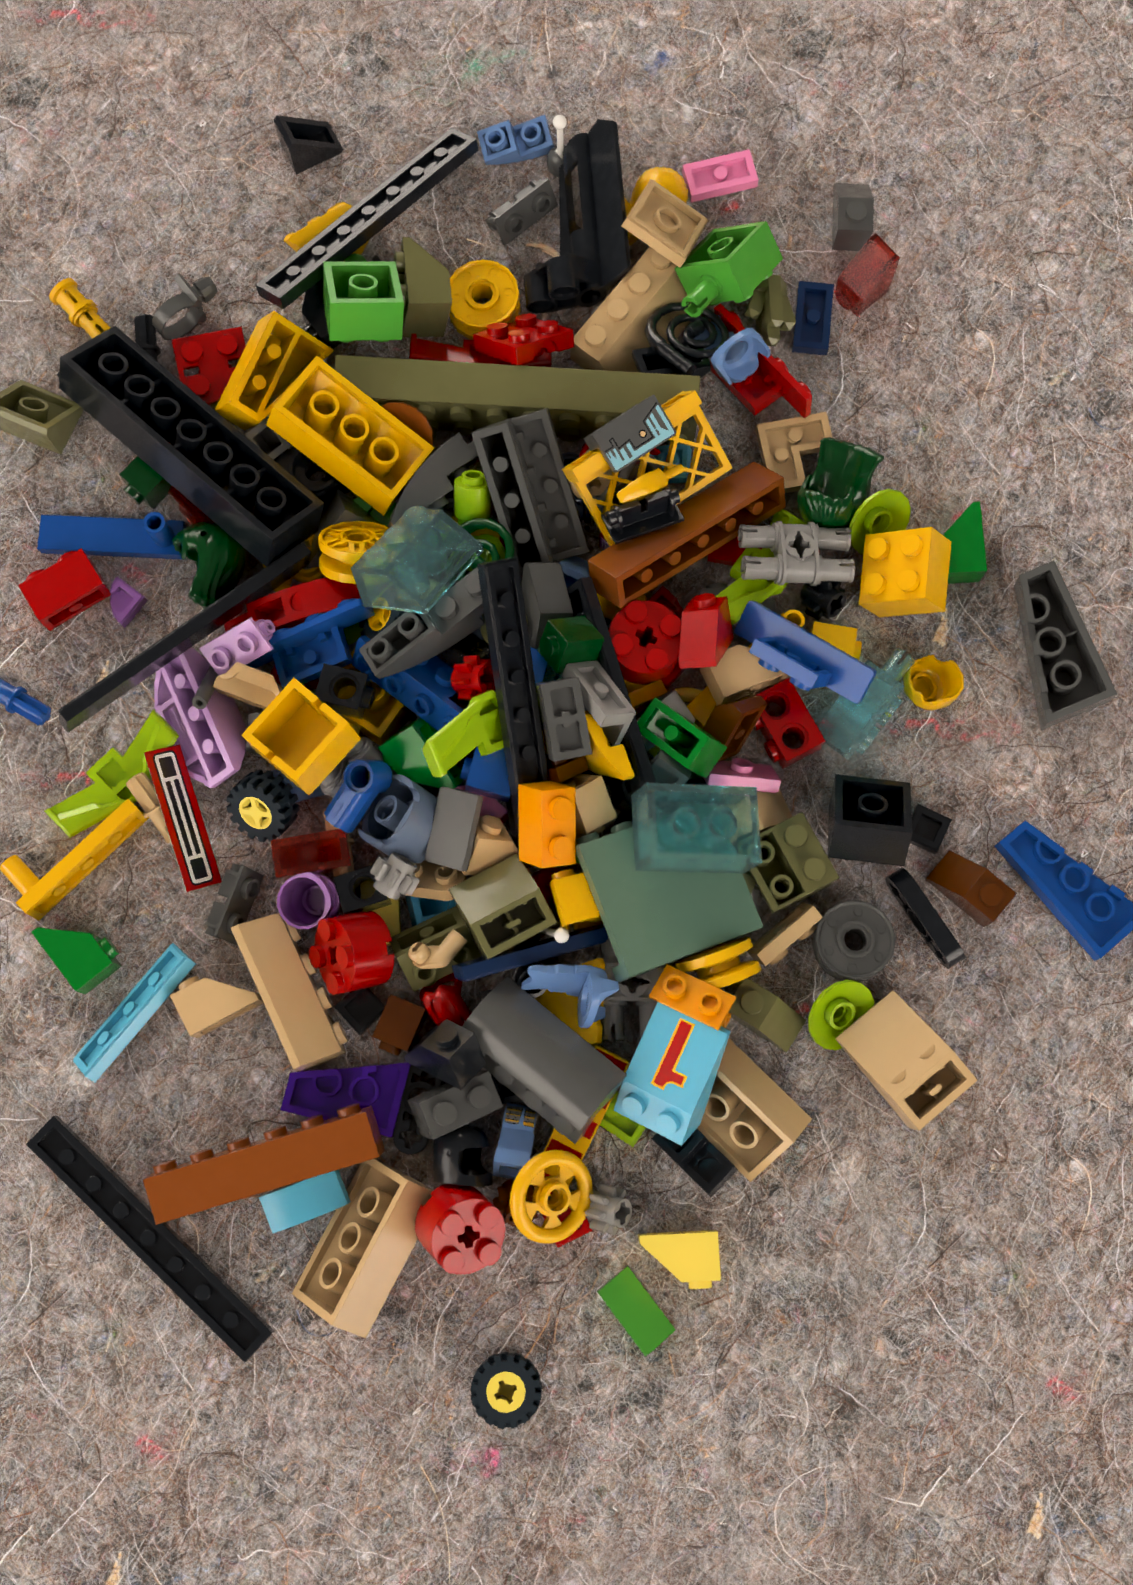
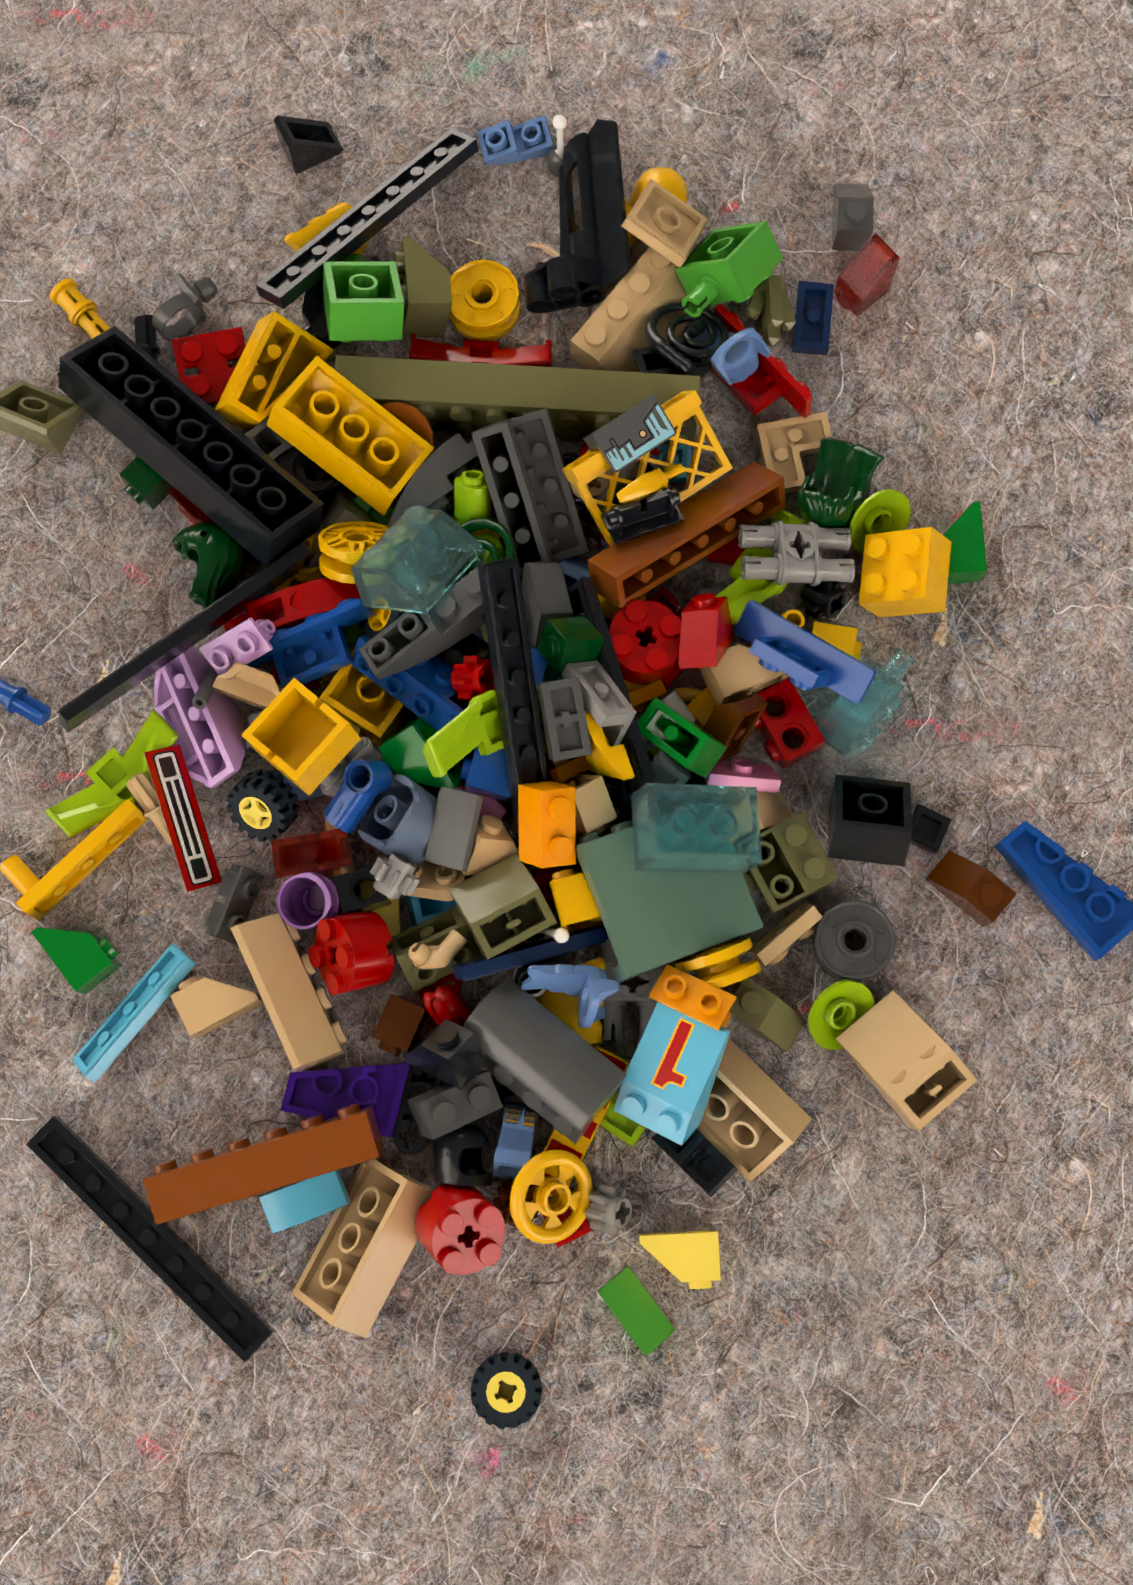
red brick [18,548,111,631] -> none
blue piece [37,512,187,559] -> none
medium lavender tile [110,576,148,628] -> none
black brick [315,663,376,719] -> none
black tile [334,988,385,1035] -> none
red brick [473,314,575,366] -> none
dark grey hinge [486,178,558,246] -> none
bright pink plate [682,149,759,203] -> none
black beam [885,867,965,969] -> none
yellow hair [903,654,964,711] -> none
dark grey wedge [1014,560,1117,730] -> none

